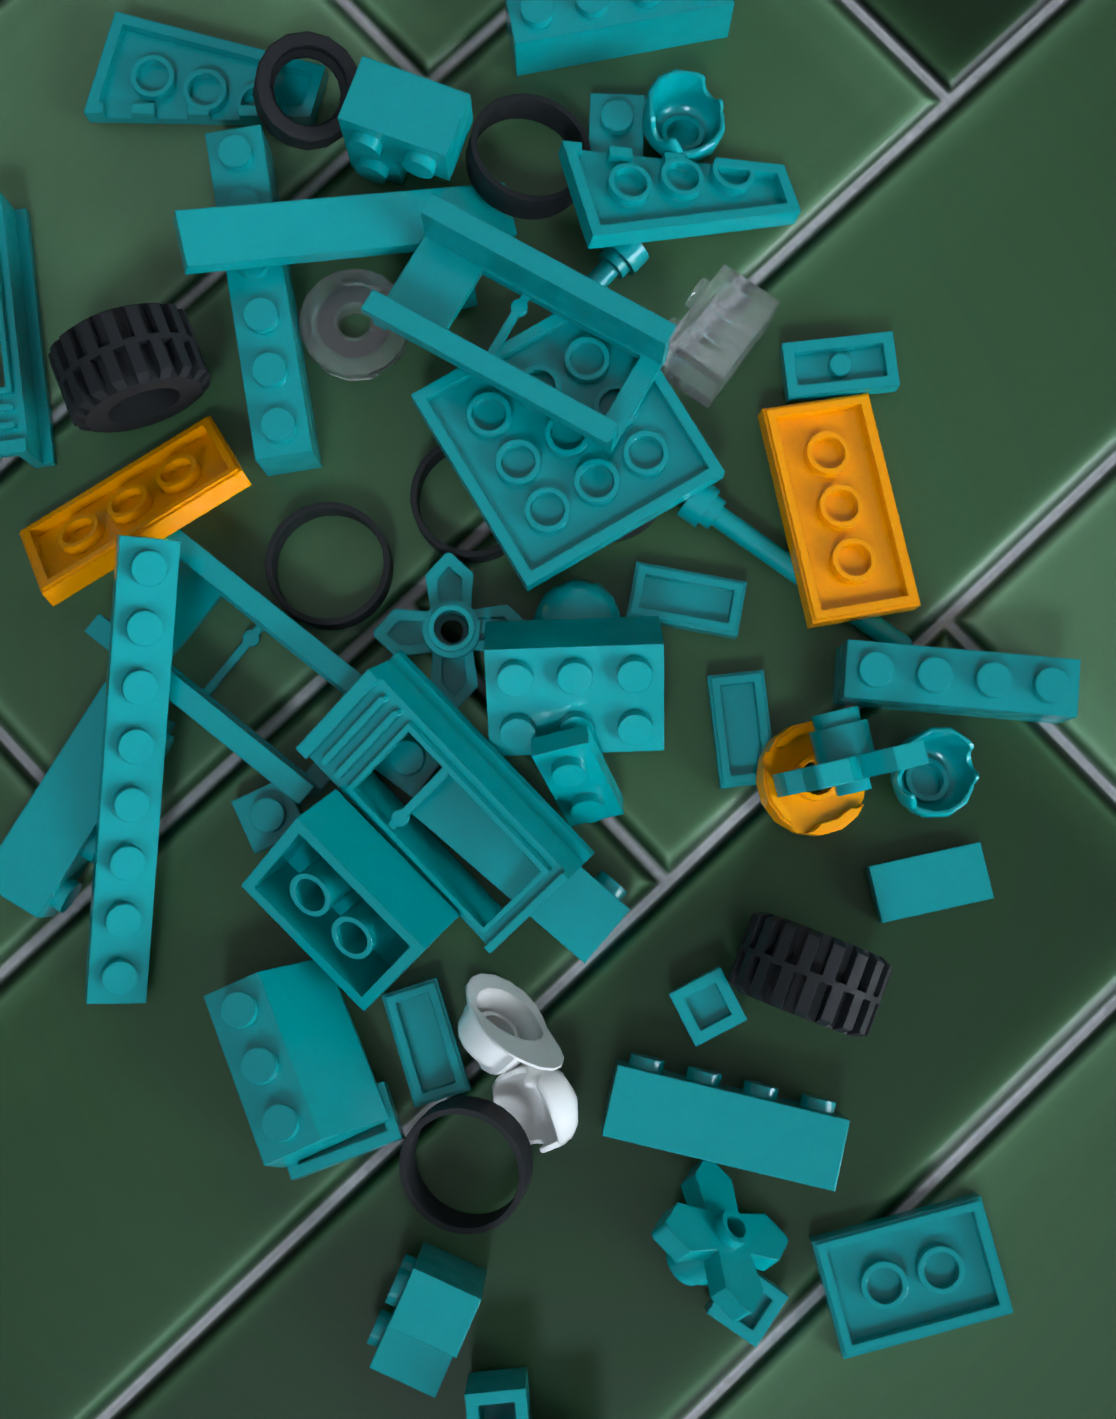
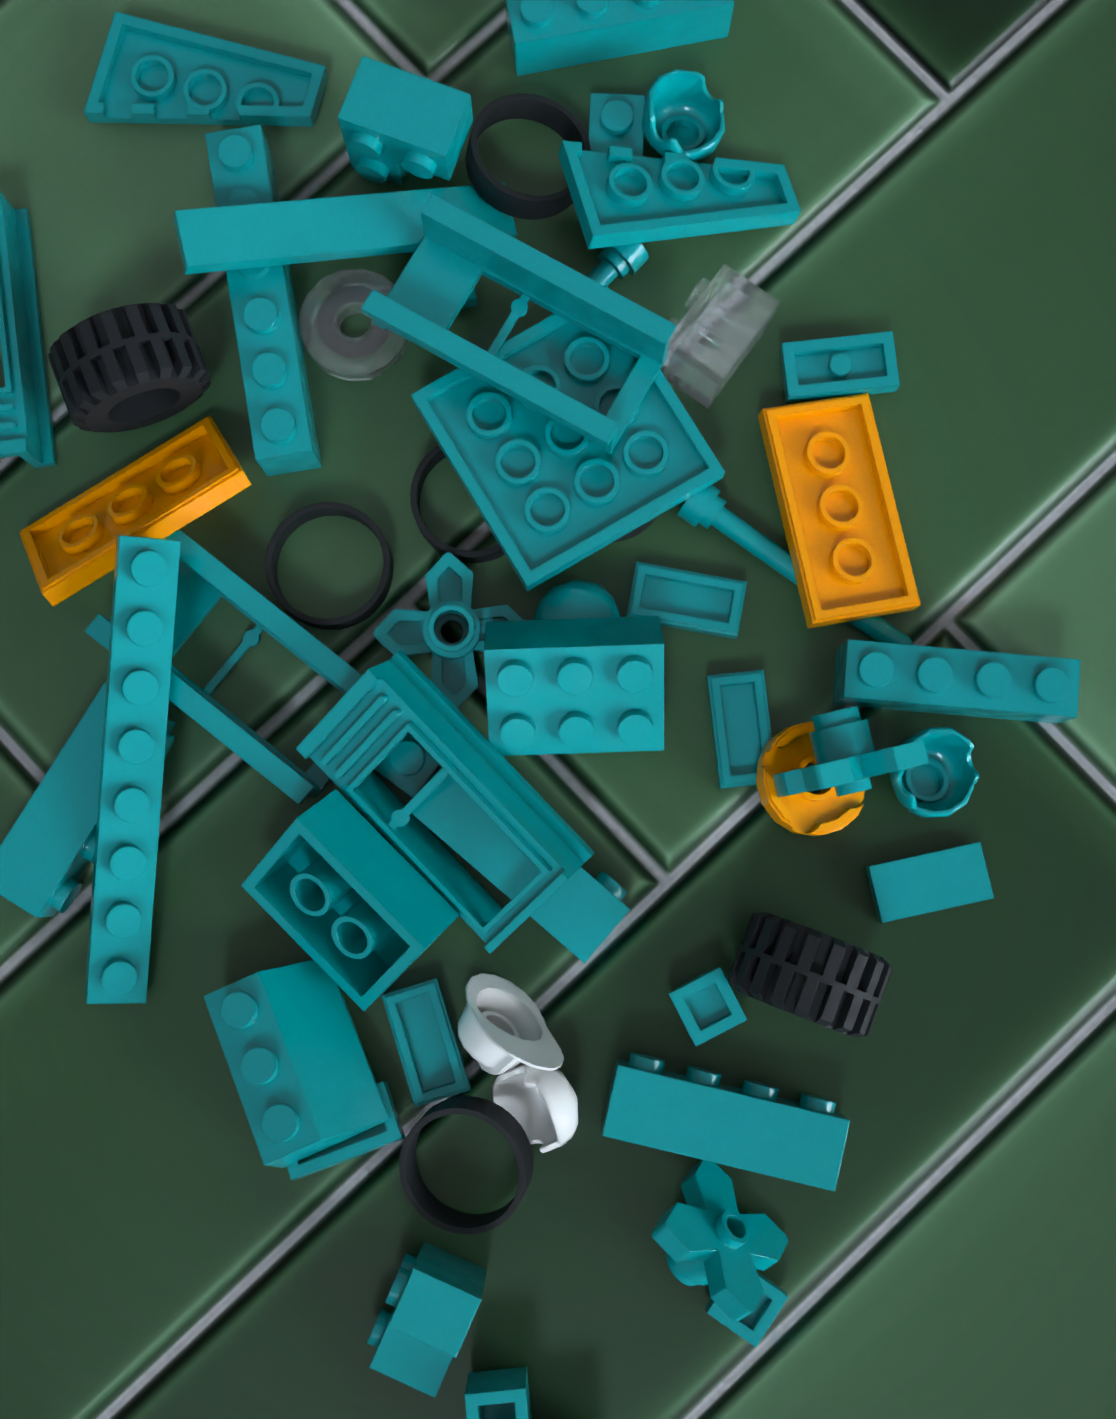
teal plate [231,783,303,854] -> none
black tyre [253,31,358,151] -> none
teal plate [531,725,624,826] -> none
teal tile [809,1192,1014,1359] -> none

